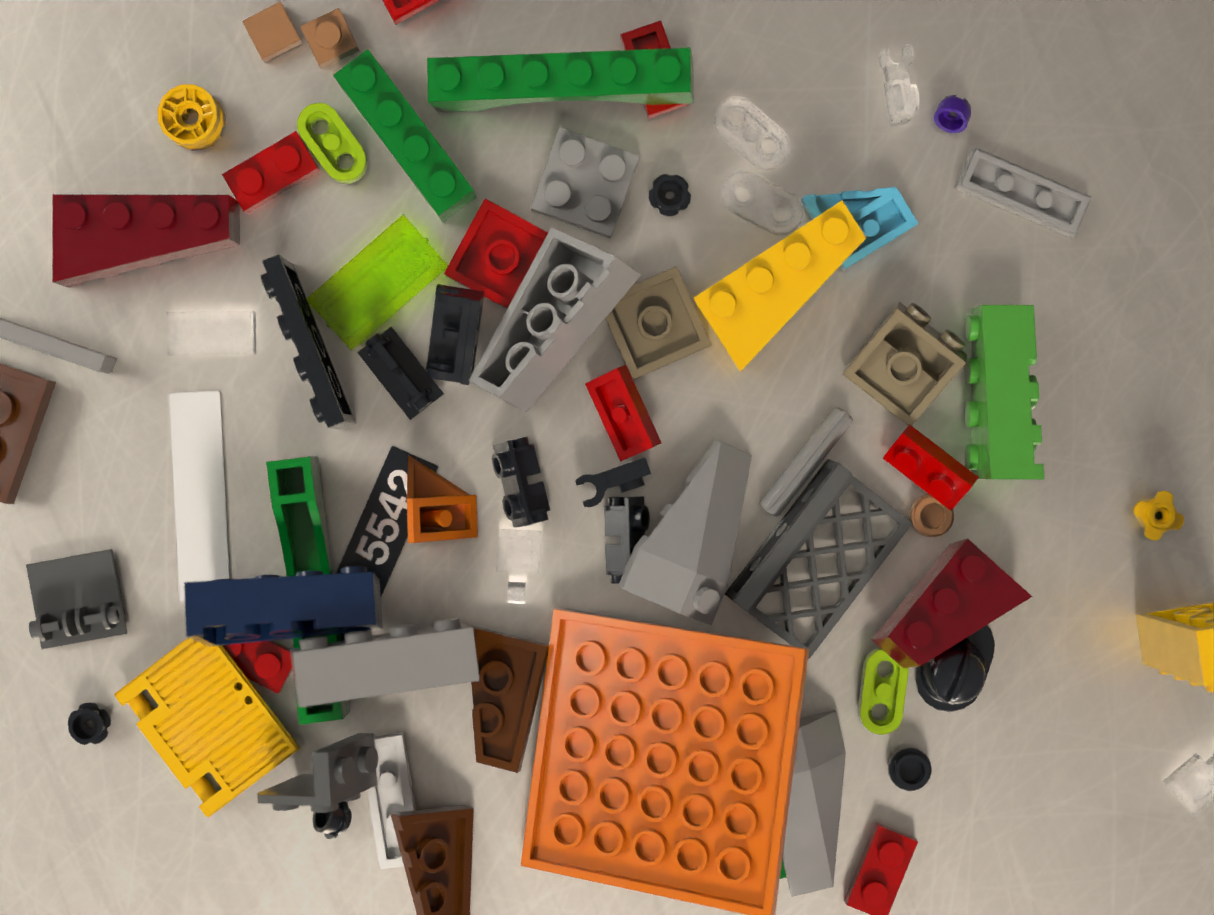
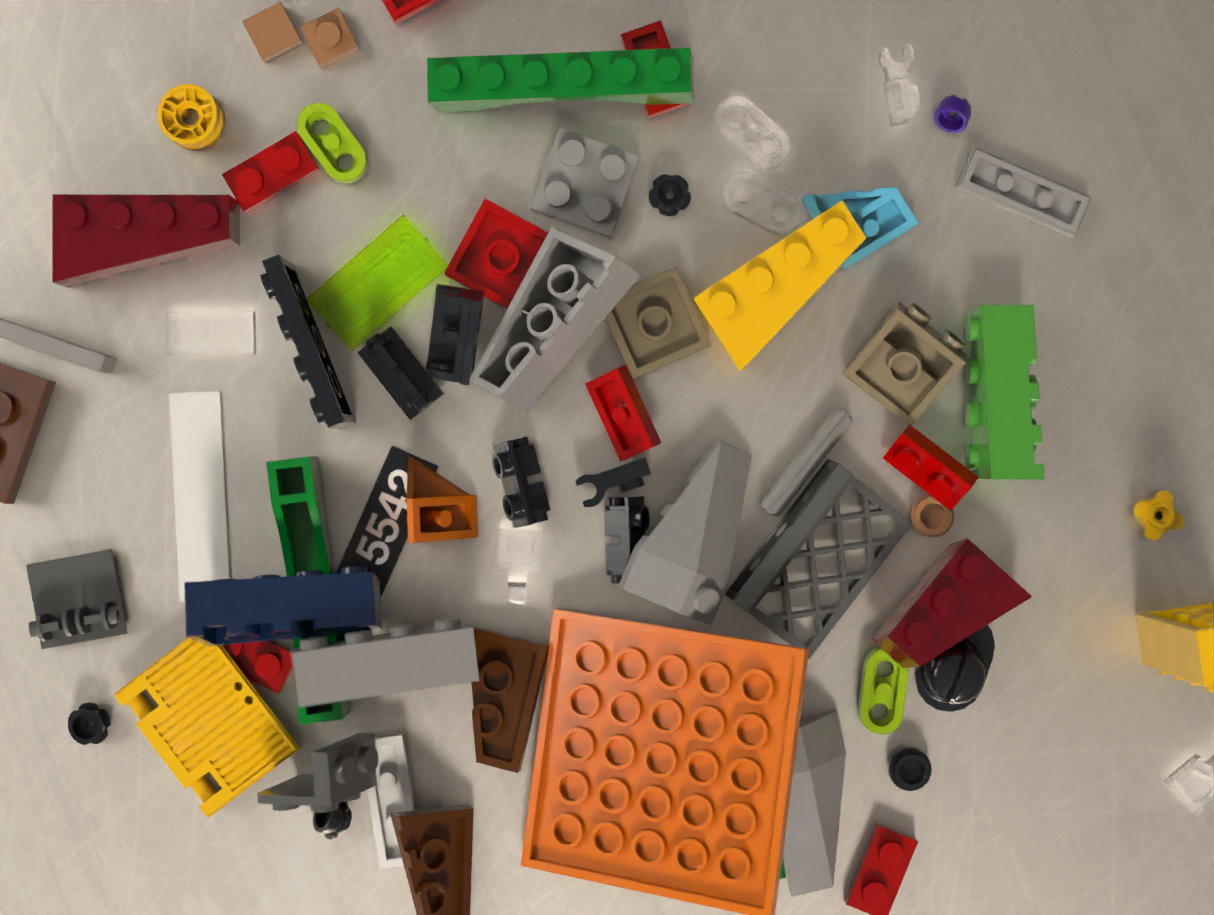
green arch [333,49,477,223] -> none

